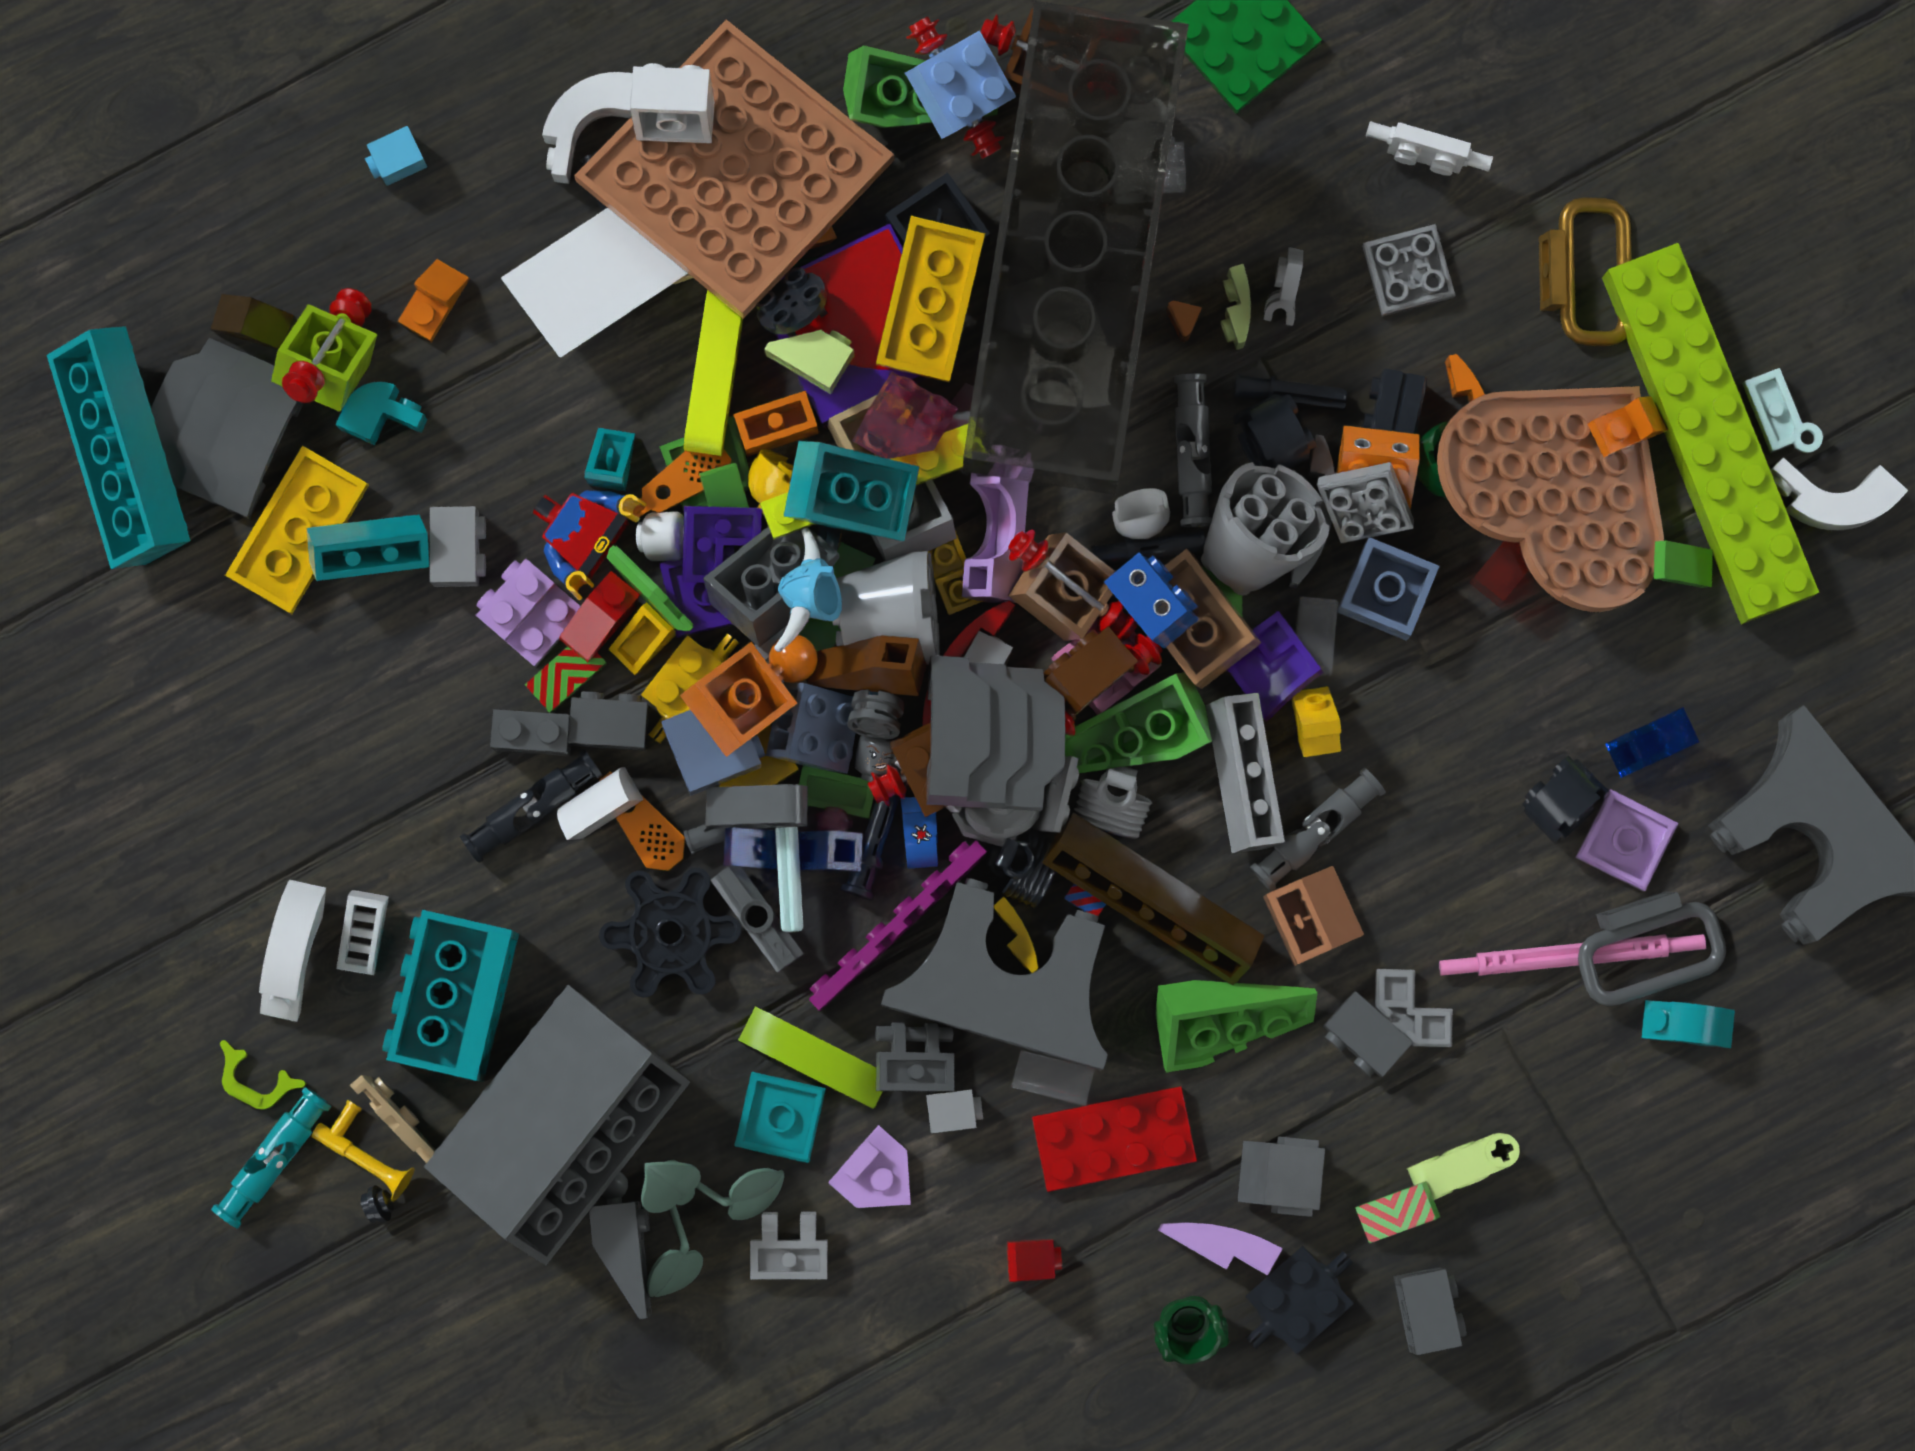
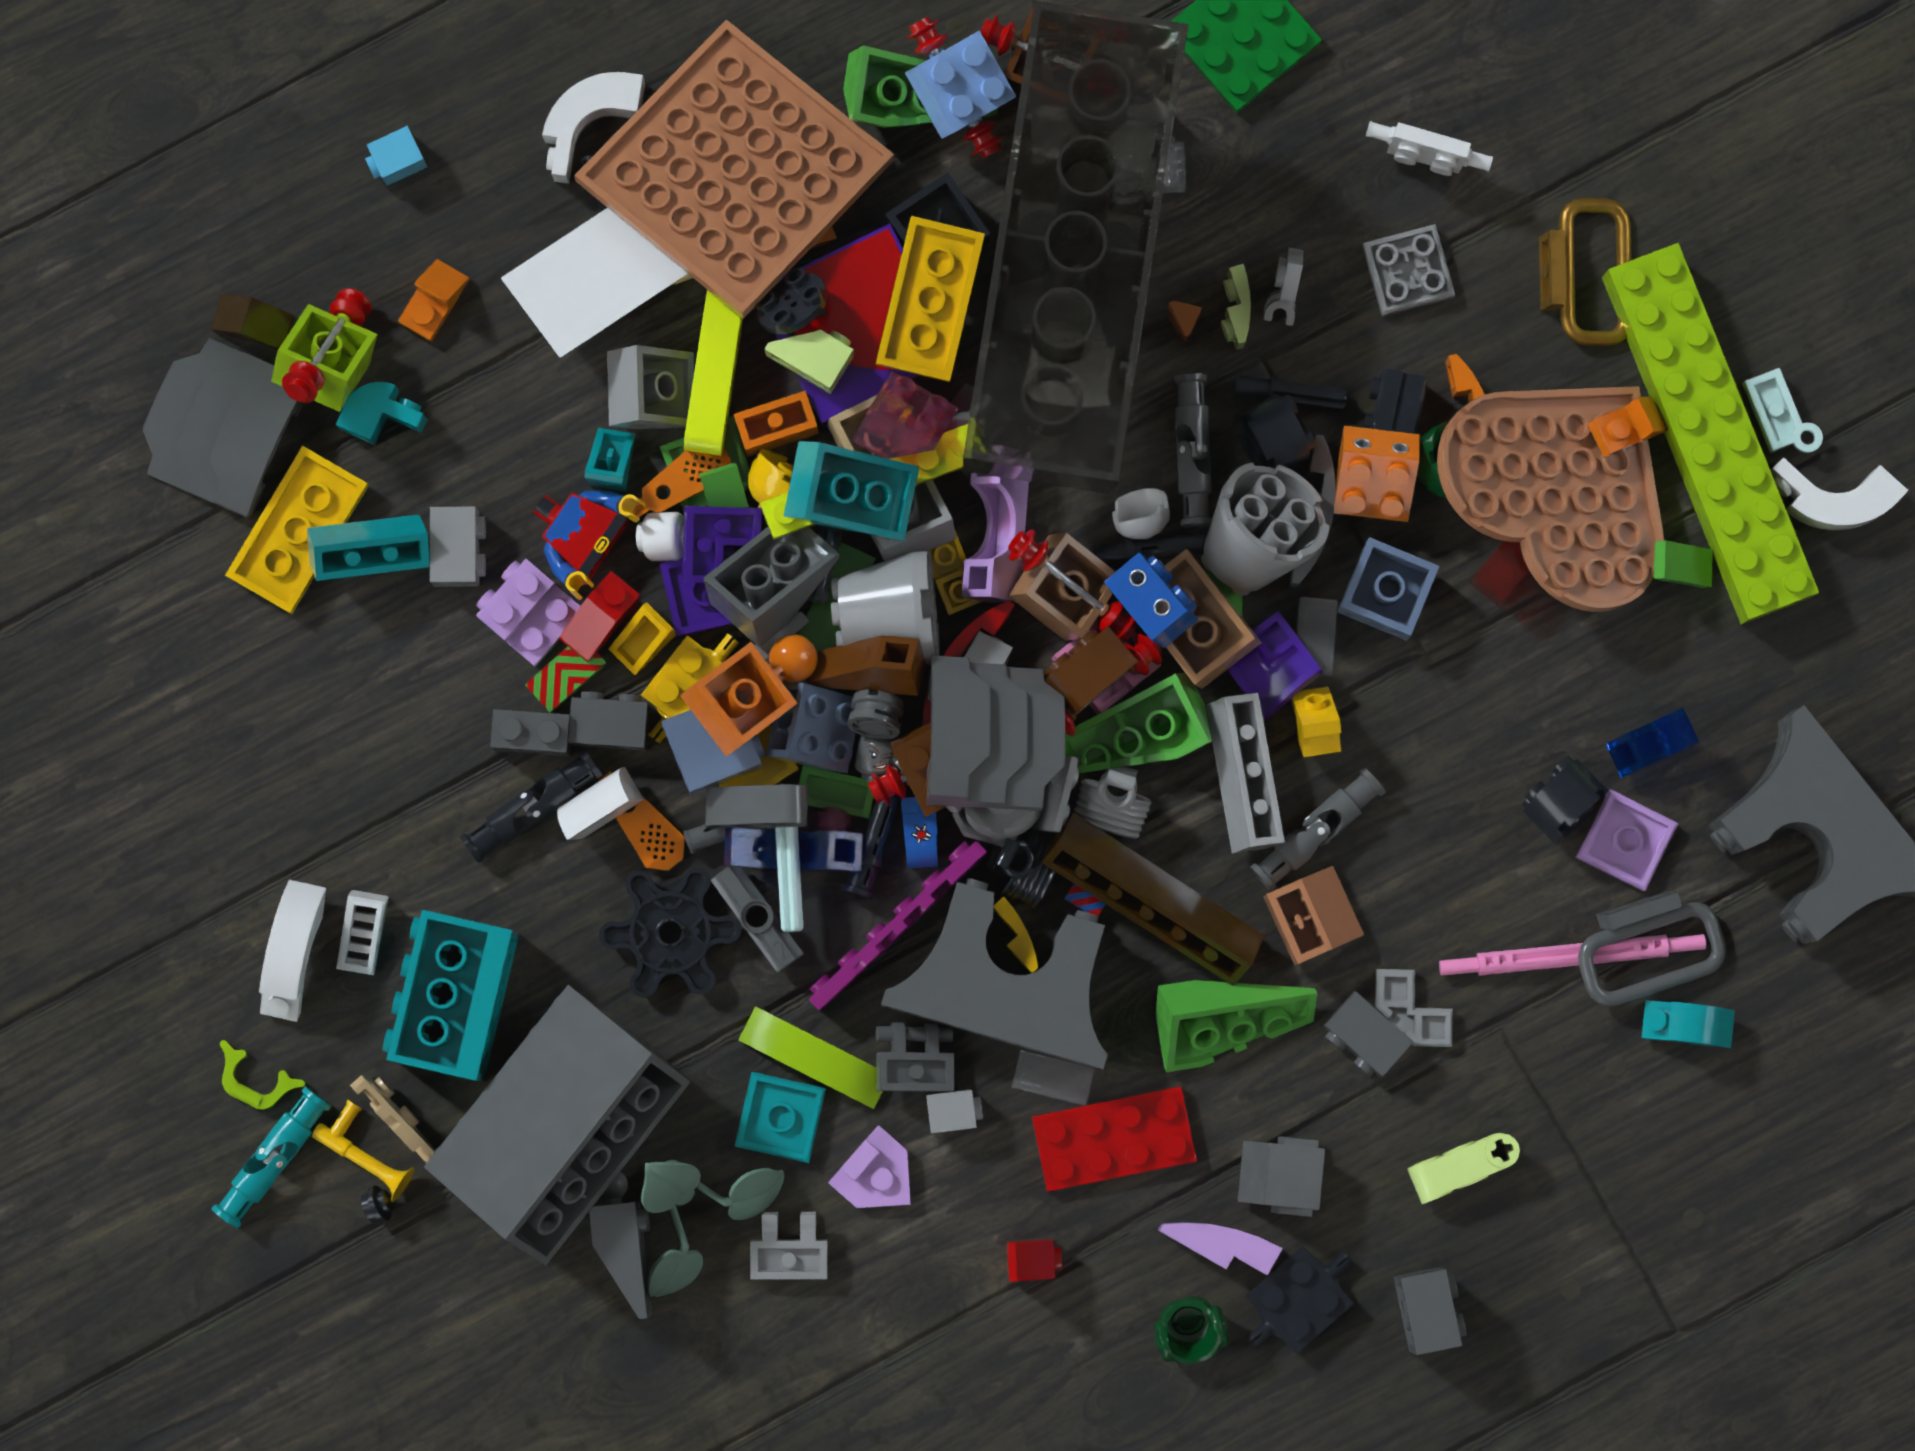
teal brick [47,326,191,569] -> none
bright green tile [607,545,693,631] -> none
white brick [630,64,715,143] -> none
medium azure helmet [774,528,842,652] -> none
light grey tile [1317,462,1414,543] -> none
tile [1355,1181,1440,1243] -> none
none -> light grey slope [607,345,694,429]

